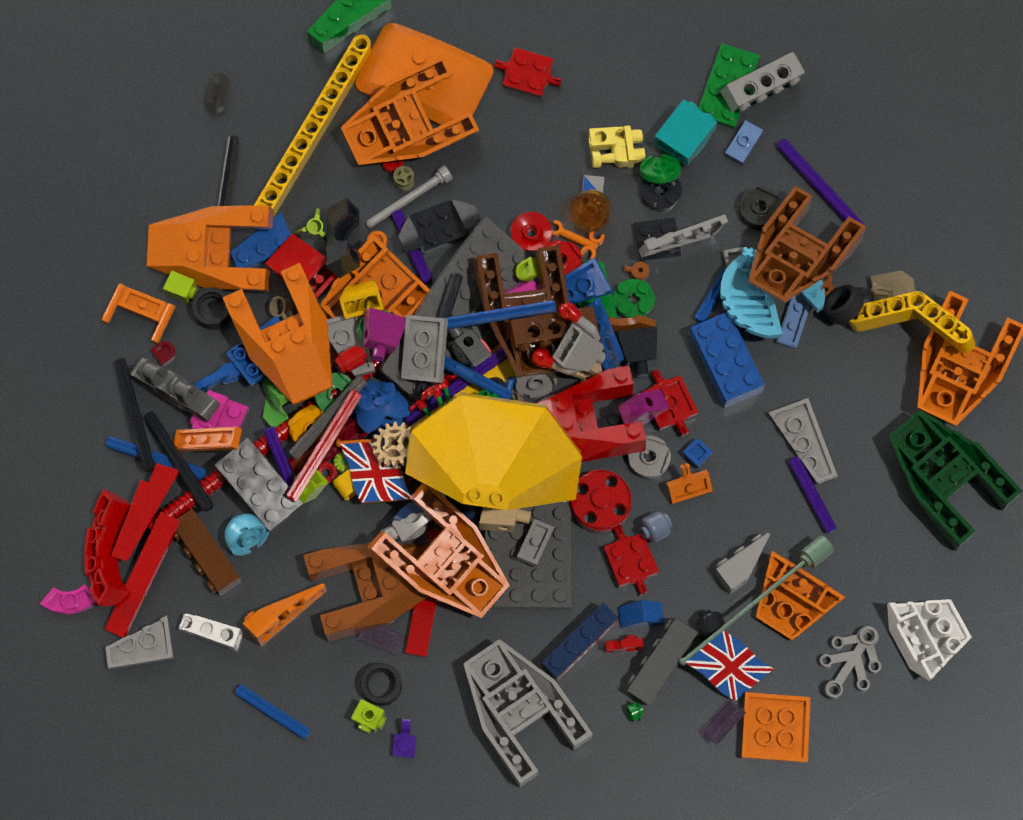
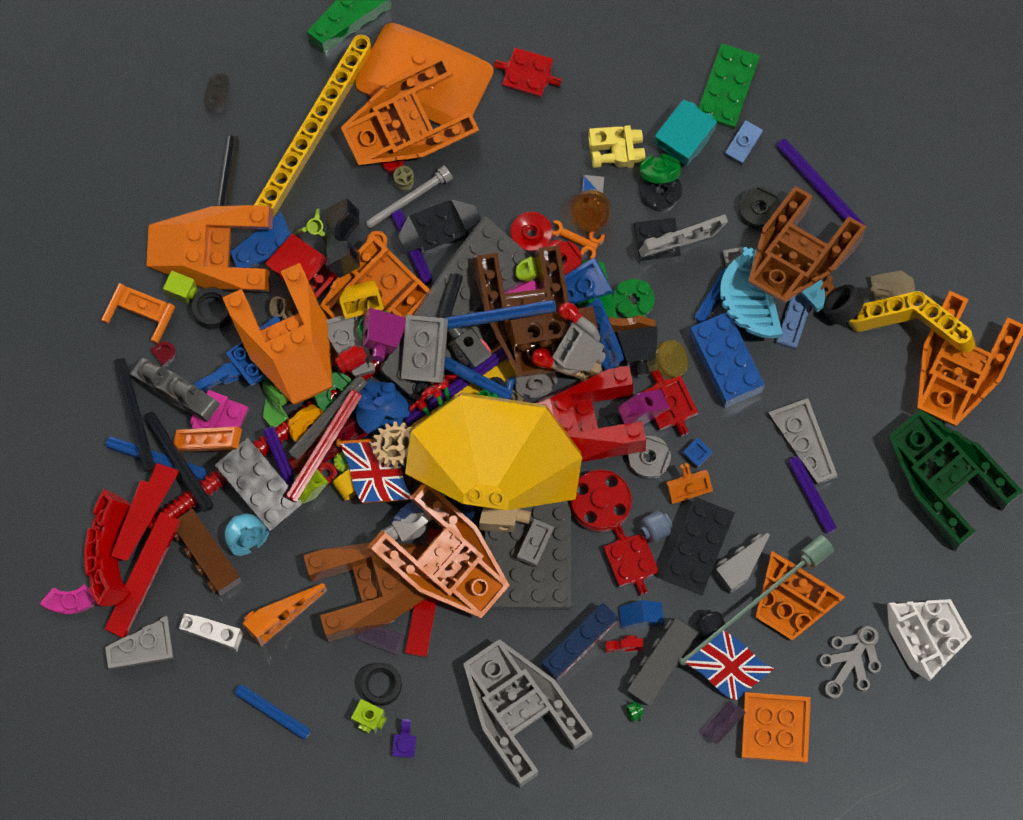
dark orange piece [624,262,650,281] -> none
light grey brick [720,52,805,112] -> none
none -> clear yellow piece [656,340,688,378]
none -> black brick [663,497,735,596]

